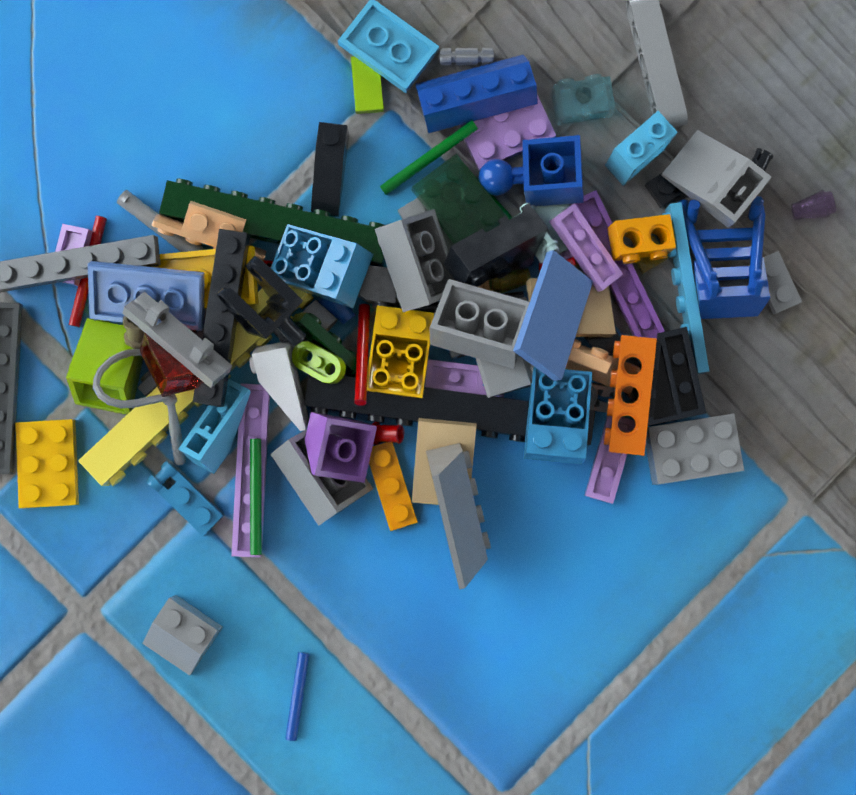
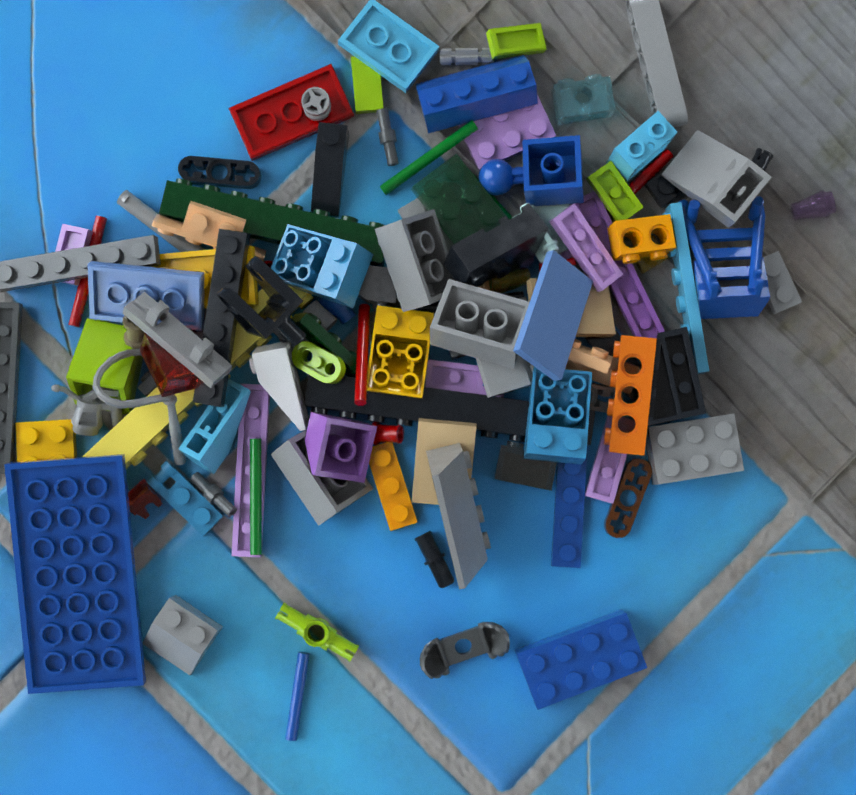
none -> blue plate [4,454,146,694]
none -> light grey piece [51,384,123,436]
none -> clear red tile [128,478,163,519]
none -> black beam [178,156,261,189]
none -> dark grey bar [190,472,237,517]
none -> red tile [229,64,354,161]
none -> lime pin [275,602,359,662]
none -> light grey wheel [301,87,331,121]
none -> dark grey bar [376,108,399,166]
none -> black axle [415,531,454,588]
none -> dark grey piece [420,622,510,679]
none -> lime tile [486,23,547,60]
none -> clear smoke brick [493,441,557,491]
none -> blue brick [515,609,647,710]
none -> blue plate [551,453,587,568]
none -> lime plate [586,161,644,221]
none -> reddish brown beam [604,459,652,538]
none -> red bar [606,149,674,213]

